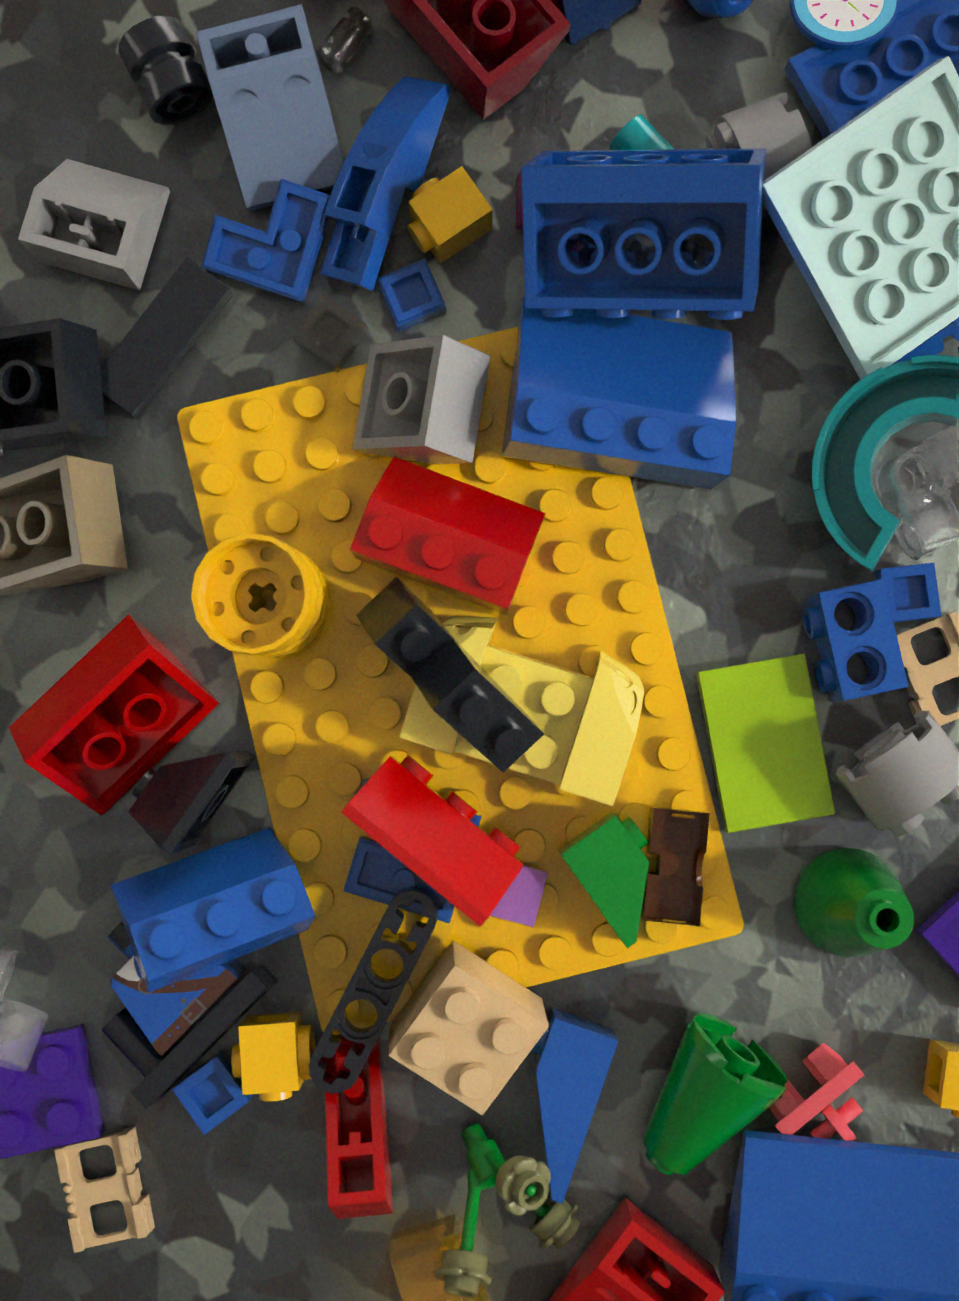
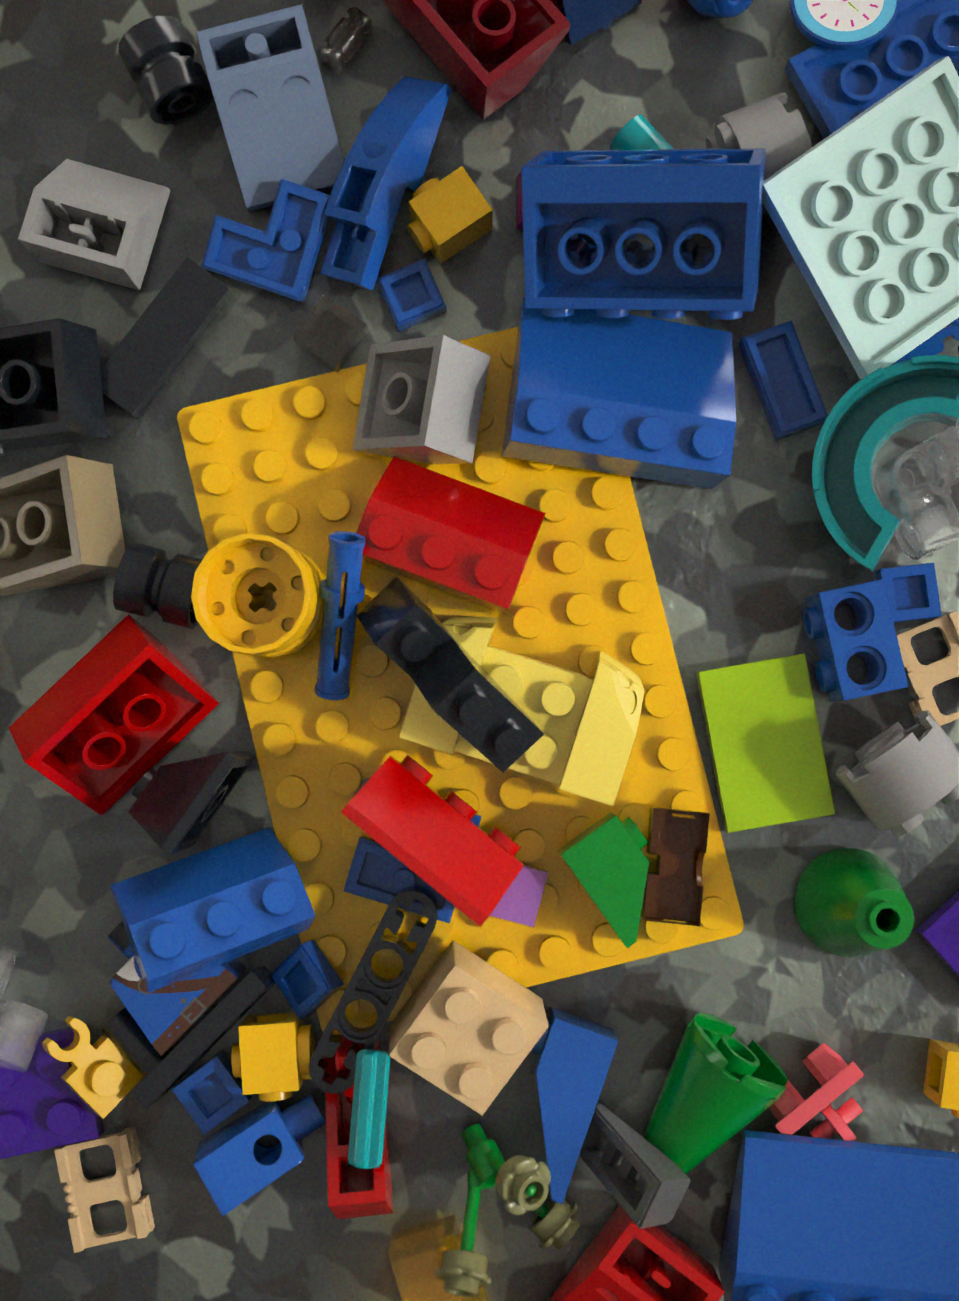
none -> yellow plate [42,1016,144,1119]
none -> black wheel [113,542,202,629]
none -> blue torso [193,1093,326,1216]
none -> blue tile [270,939,344,1020]
none -> blue pin [315,531,366,700]
none -> teal axle [348,1049,391,1169]
none -> dark grey slope [579,1104,691,1229]
none -> blue tile [738,320,828,441]

